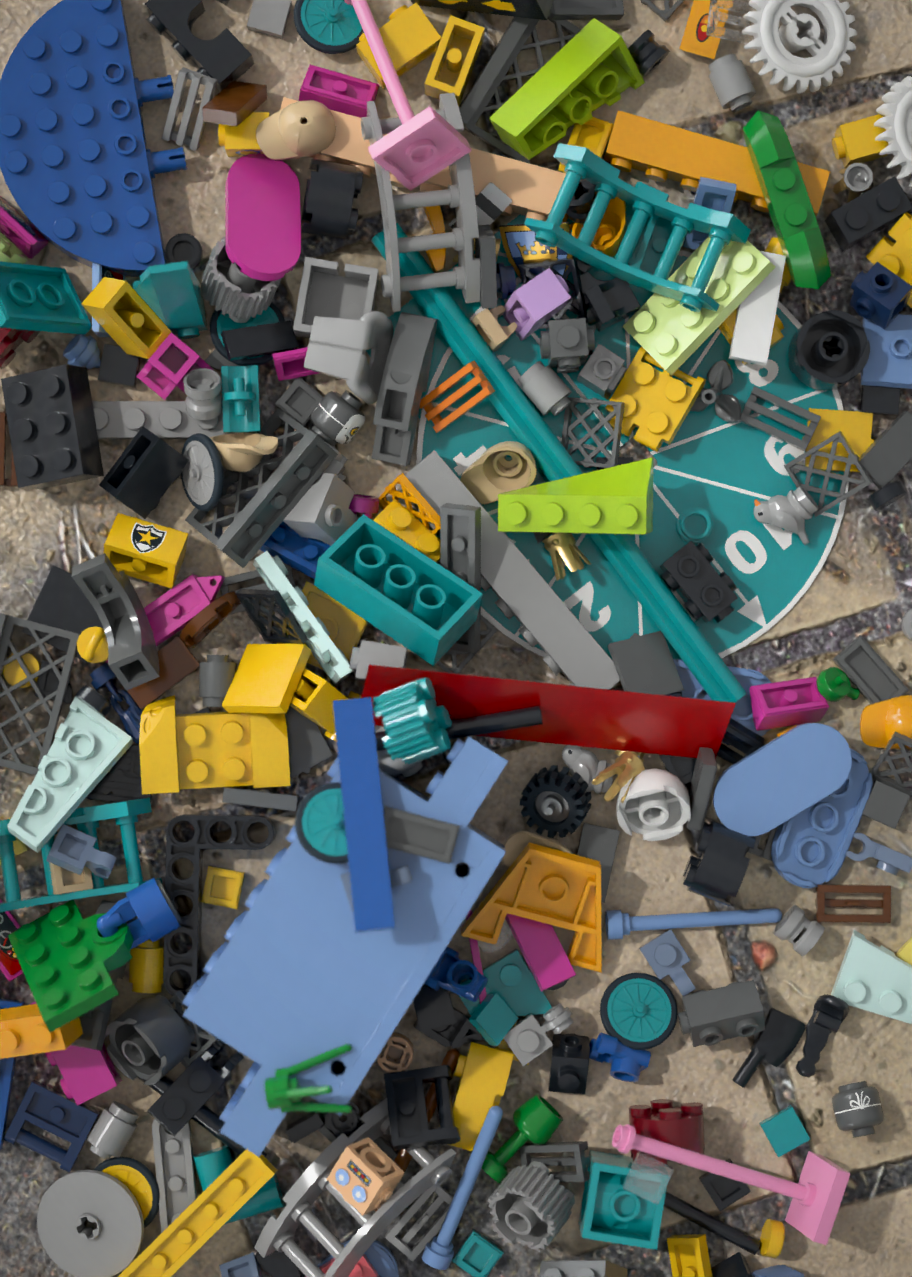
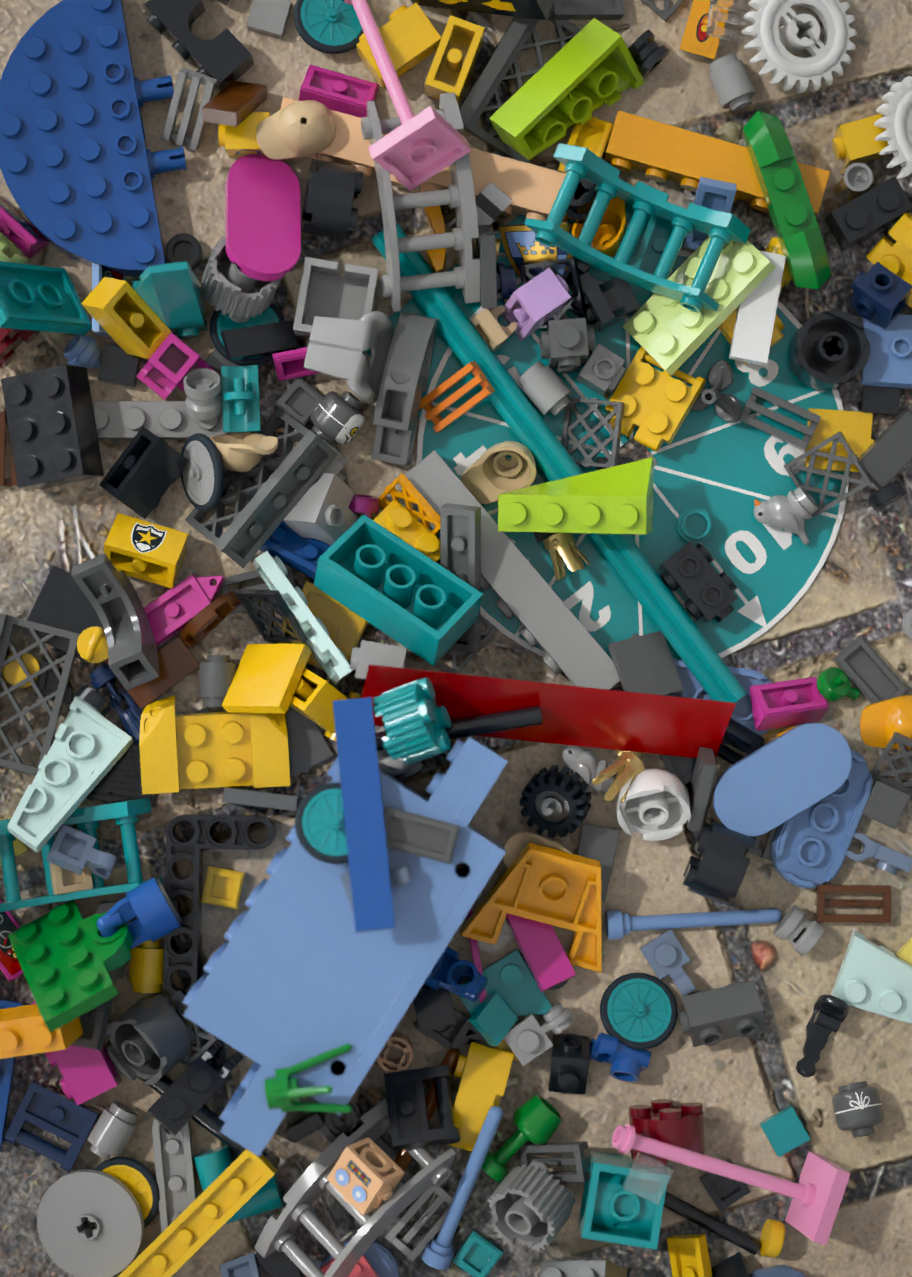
black piece [732,1008,806,1088] -> none

